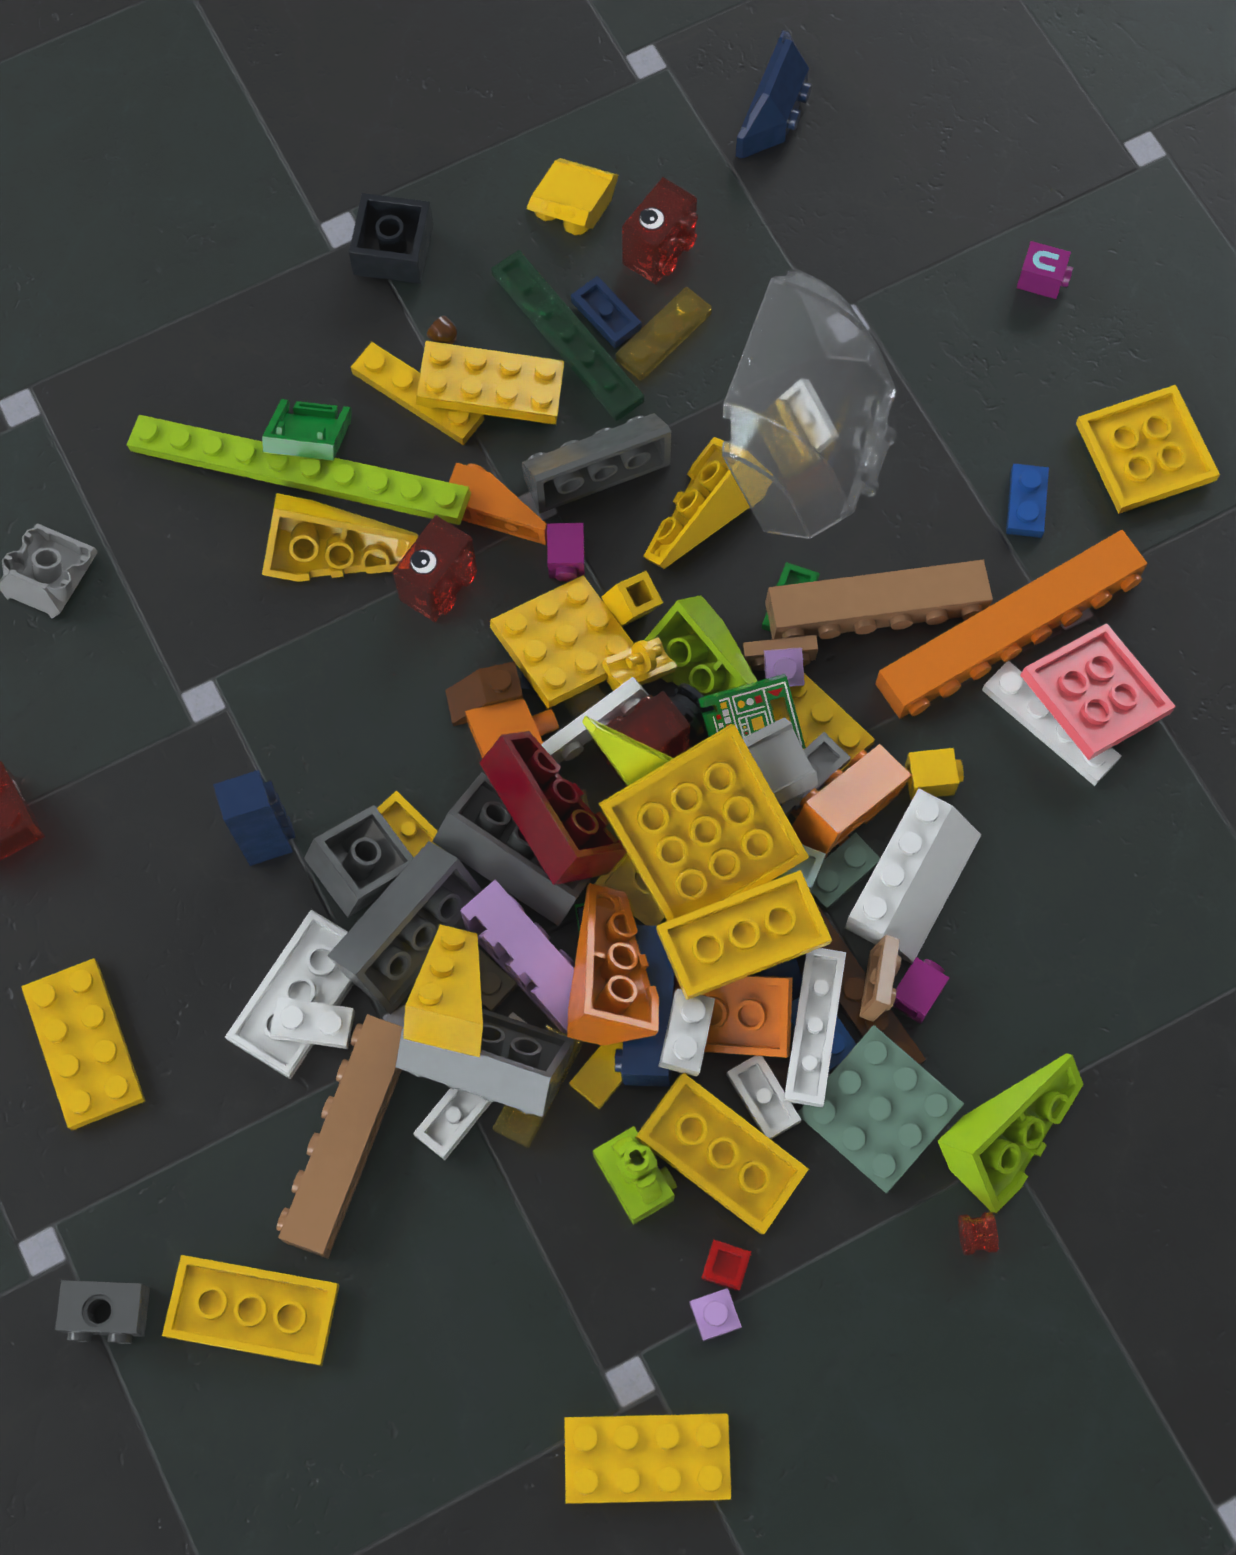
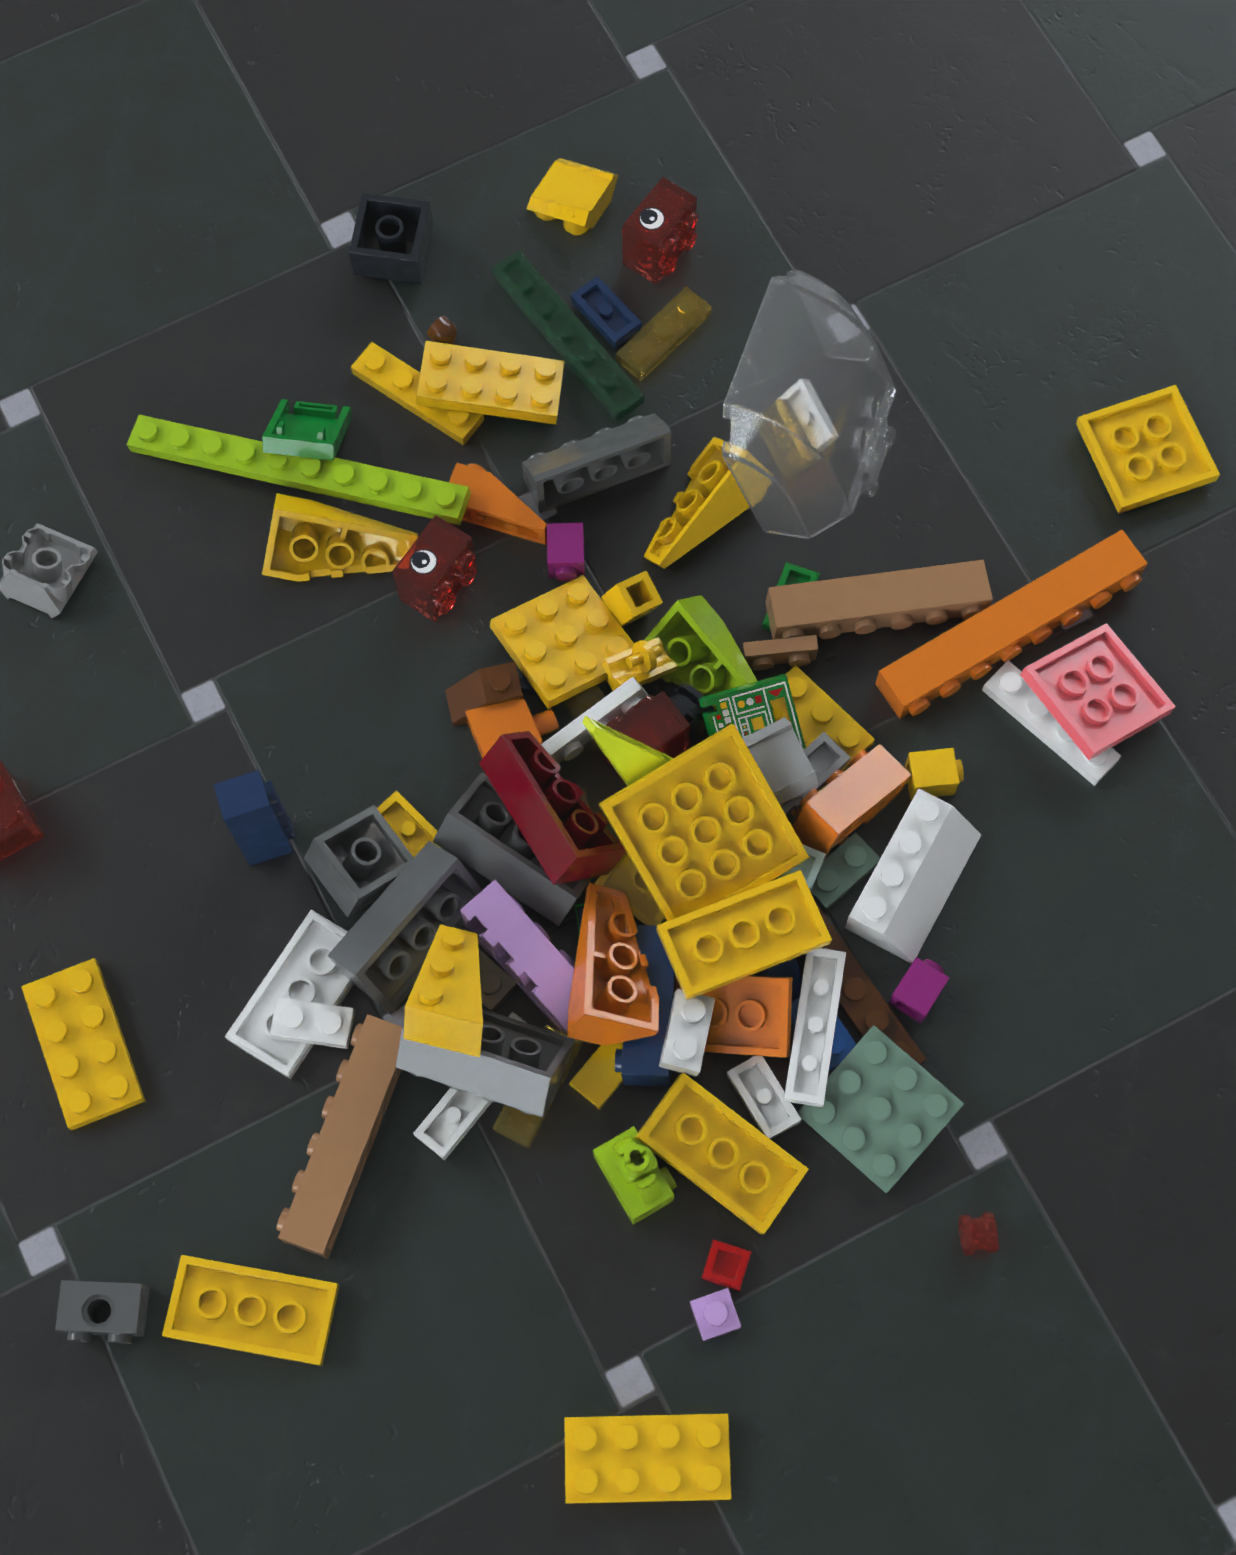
dark blue wedge [735,30,812,159] -> none
lavender plate [764,647,805,687] -> none
medium nougat plate [859,934,901,1022] -> none
lime wedge [938,1053,1084,1213] -> none
blue plate [1006,463,1049,538] -> none
magenta brick [1016,241,1074,299] -> none

